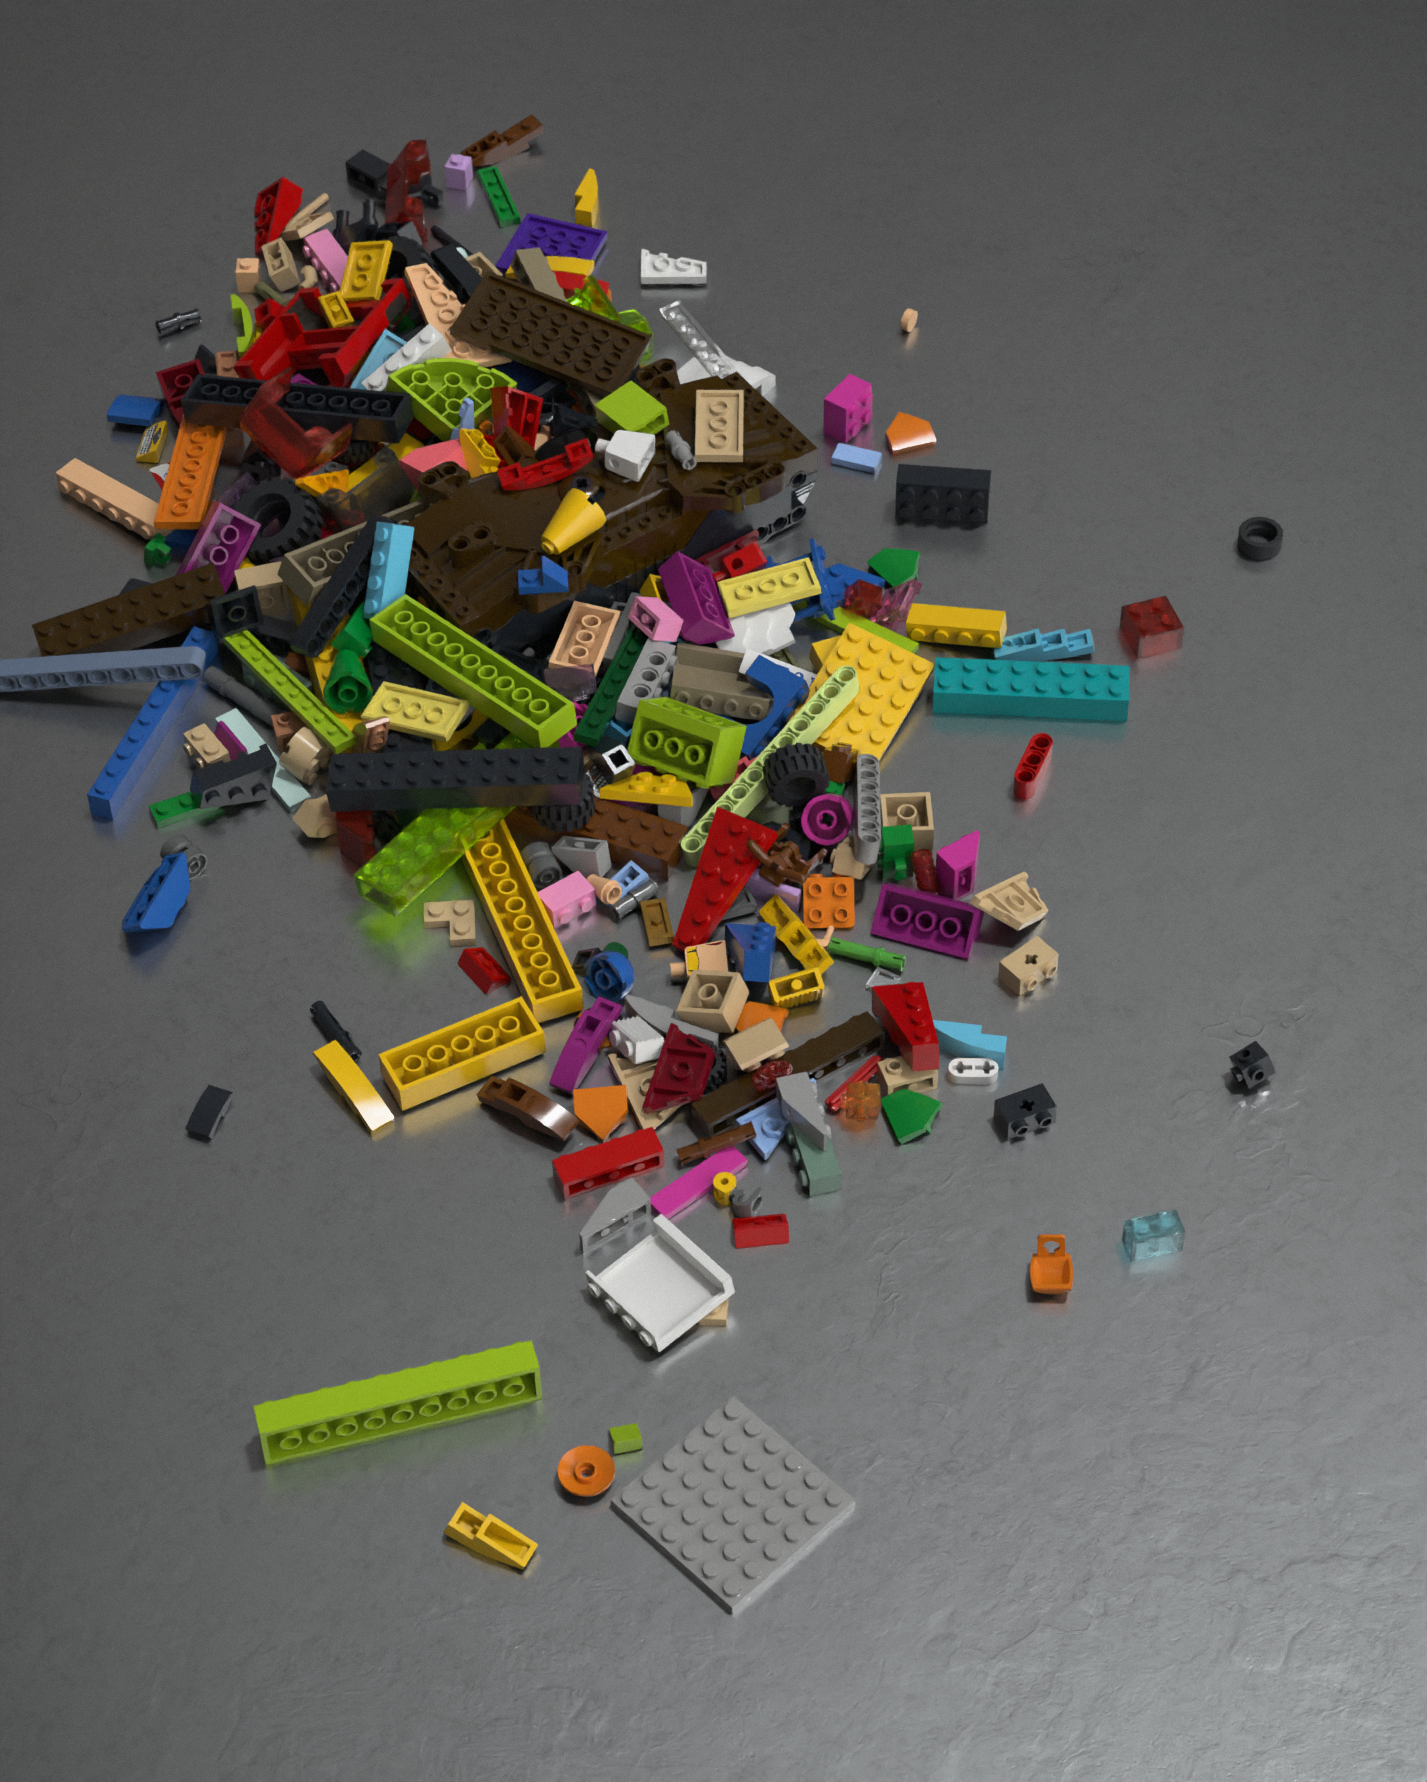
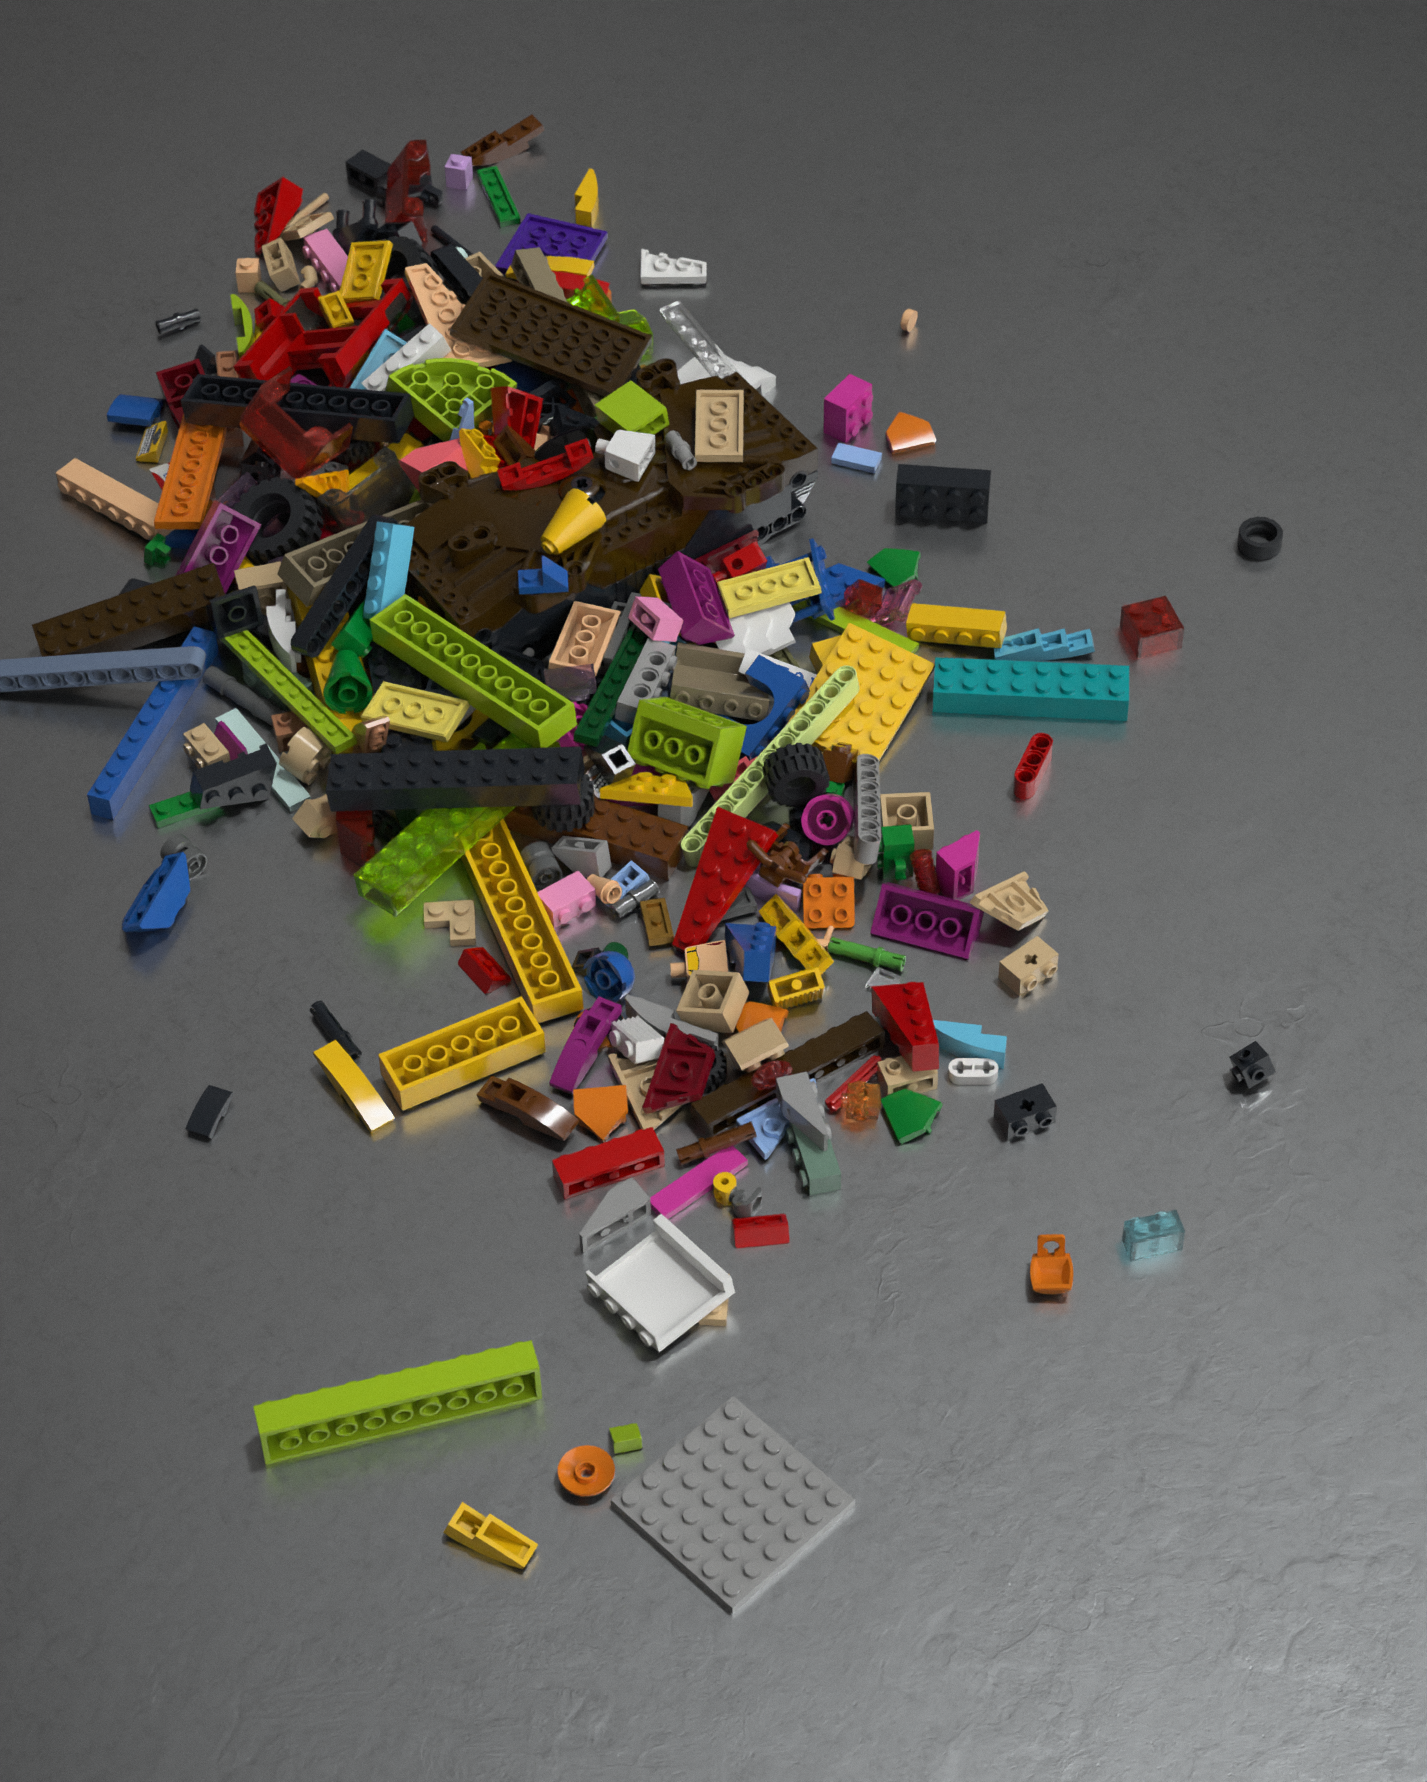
none -> white slope [266,589,301,673]

